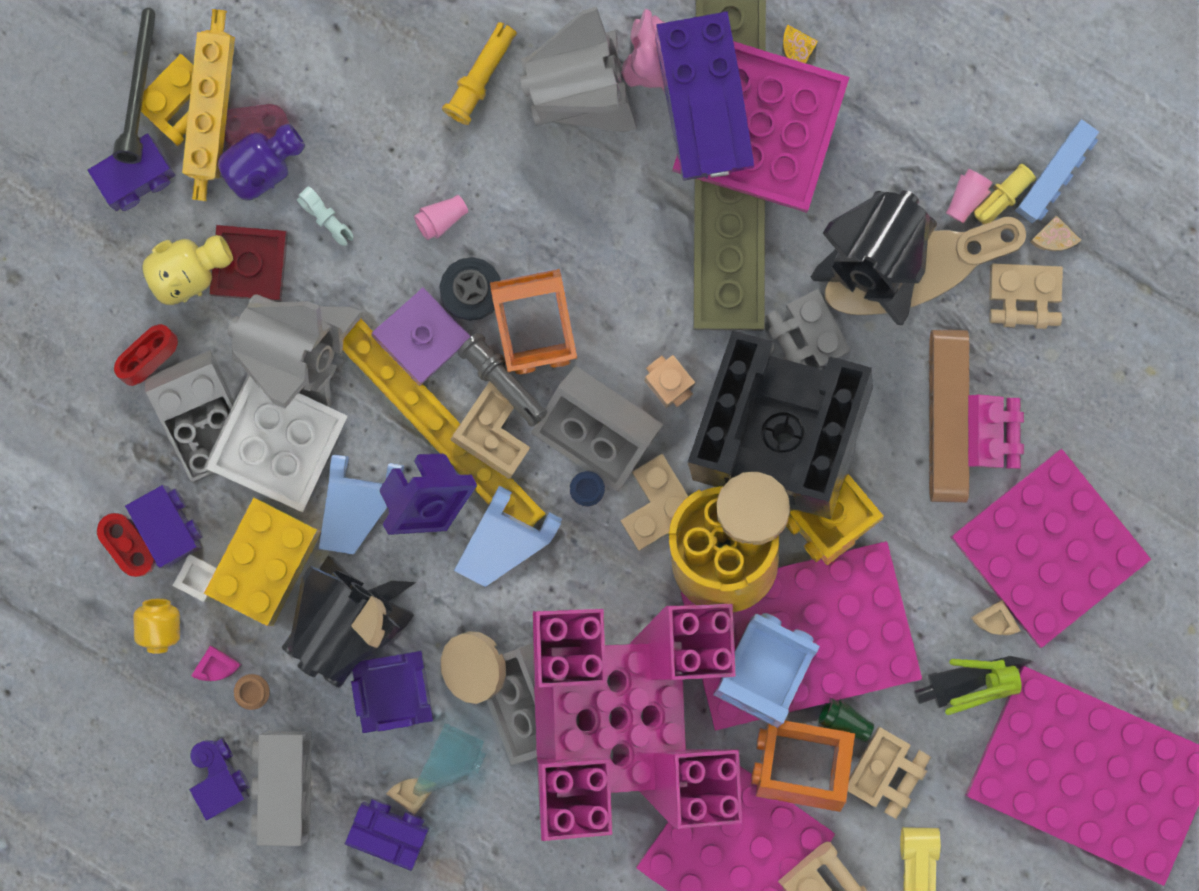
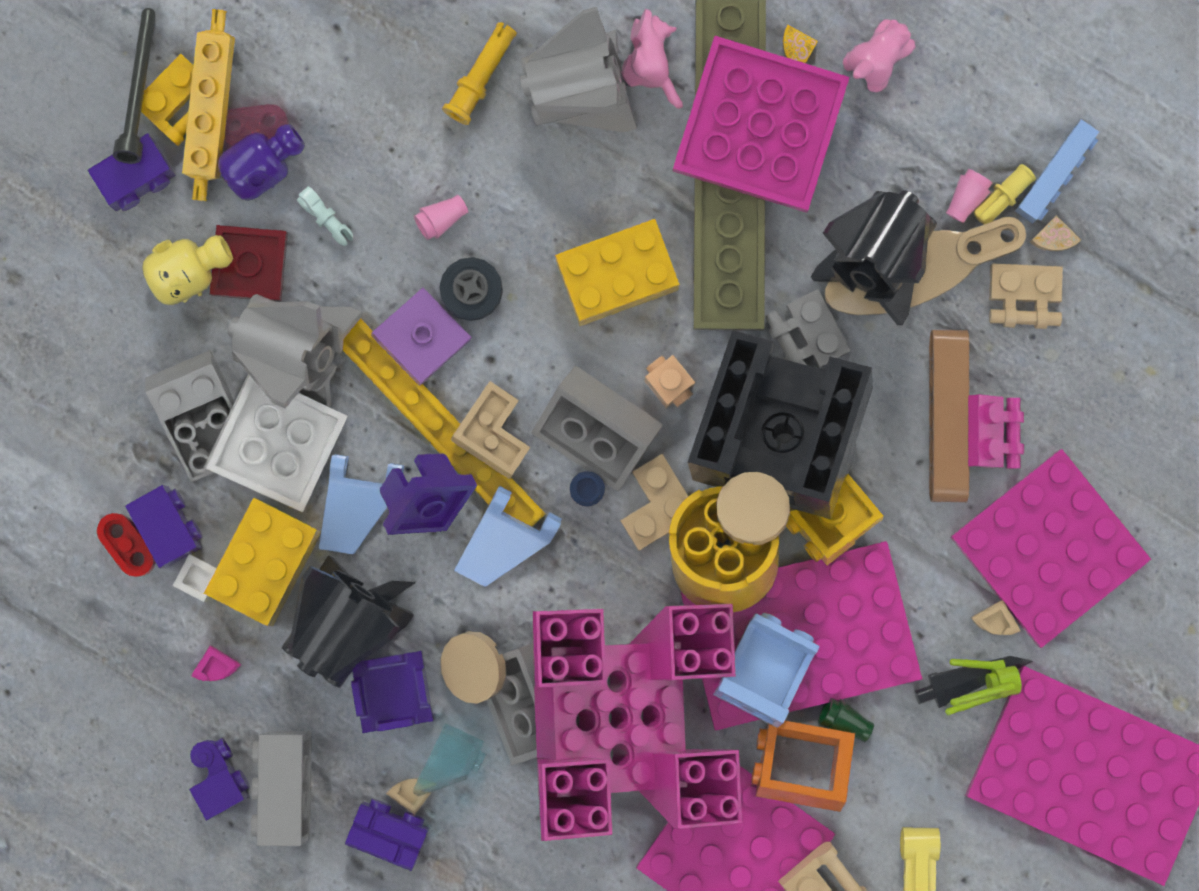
red plate [114,324,178,386] -> none
yellow head [133,598,180,654] -> none
medium nougat plate [234,674,270,710] -> none
tan tile [351,596,386,648] -> none
dark grey pin [458,333,547,427] -> none
orange window [490,269,577,374] -> none
dark purple piece [655,11,754,181] -> none
tan plate [848,726,931,819] -> none
none -> yellow brick [555,219,680,326]
none -> bright pink animal [843,19,916,92]

